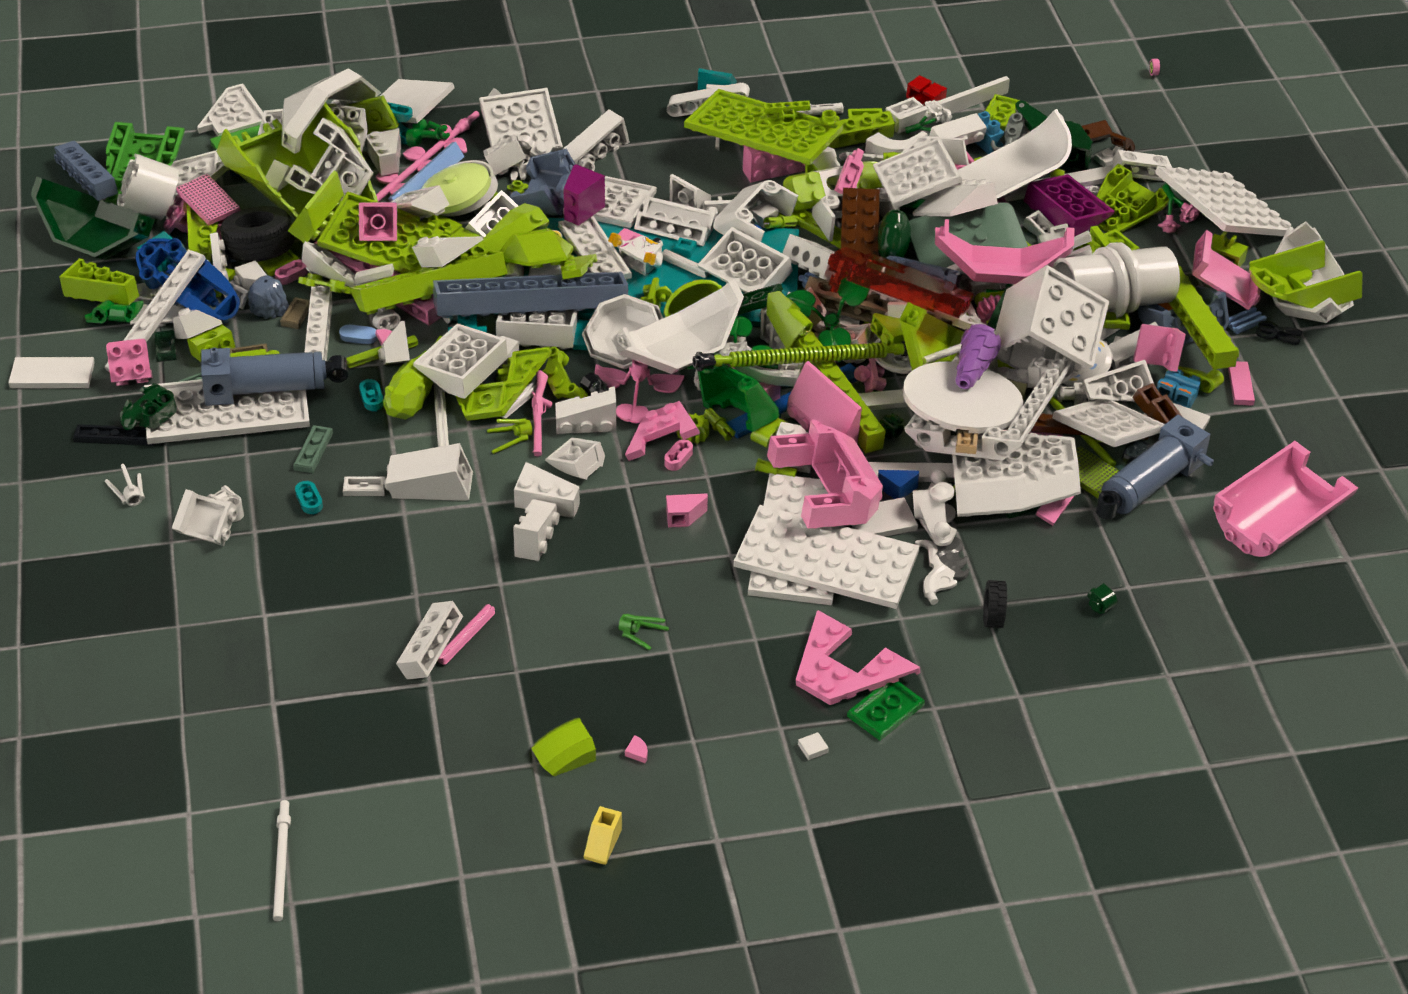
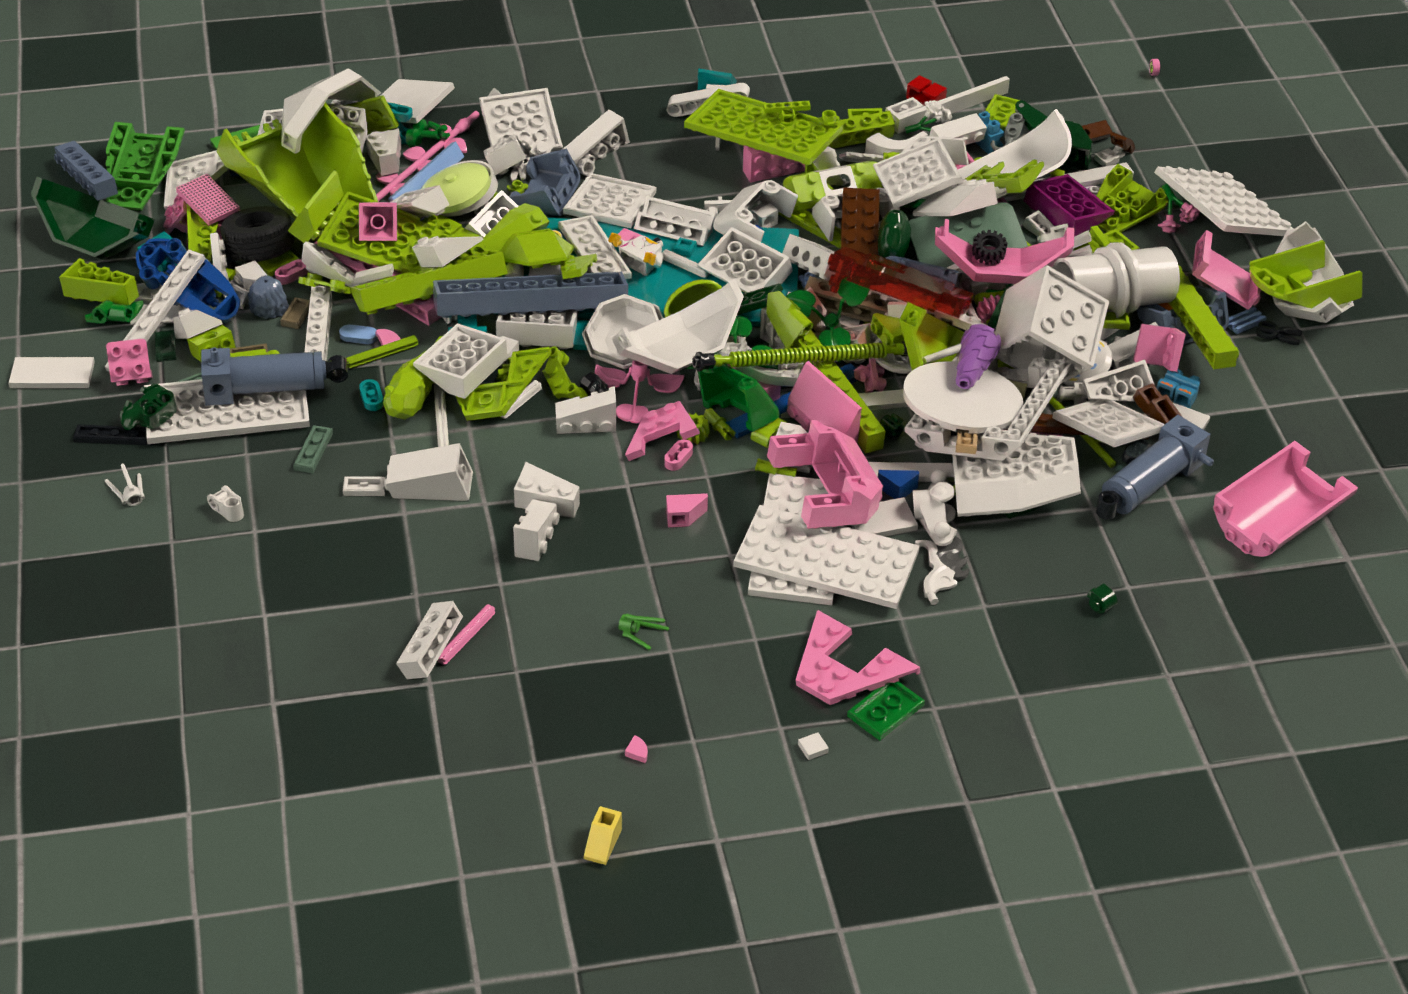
white brick [117,153,179,220] -> none
white panel [172,489,238,546] -> none
white wing [197,83,263,136] -> none
white slope [266,159,291,192] -> none
white bar [273,800,291,922] -> none
white wedge [285,118,373,201] -> none
teal plate [295,481,323,514] -> none
white piece [372,307,400,330] -> none
white slope [378,321,410,365] -> none
lime plant [487,418,532,454] -> none
lime slope [531,718,596,776] -> none
bright pink piece [532,370,552,457] -> none
white slope [545,438,605,480] -> none
magenta slope [563,164,605,226] -> none
lime hips [640,277,672,308] -> none
white slope [670,174,711,210] -> none
lime axle [763,215,798,229] -> none
white pin [791,103,843,116] -> none
bright pink hinge [834,148,864,194] -> none
black tyre [983,580,1007,628] -> none
bright pink slope [1036,496,1074,526] -> none
lime tile [1076,446,1119,498] -> none
white piece [1112,150,1172,181] -> none
lime piece [1166,366,1224,393] -> none
lime brick [1211,231,1248,267] -> none
bright pink tile [1228,361,1255,406] -> none
none -> lime wedge [965,159,1044,193]
none -> black tyre [972,230,1008,265]

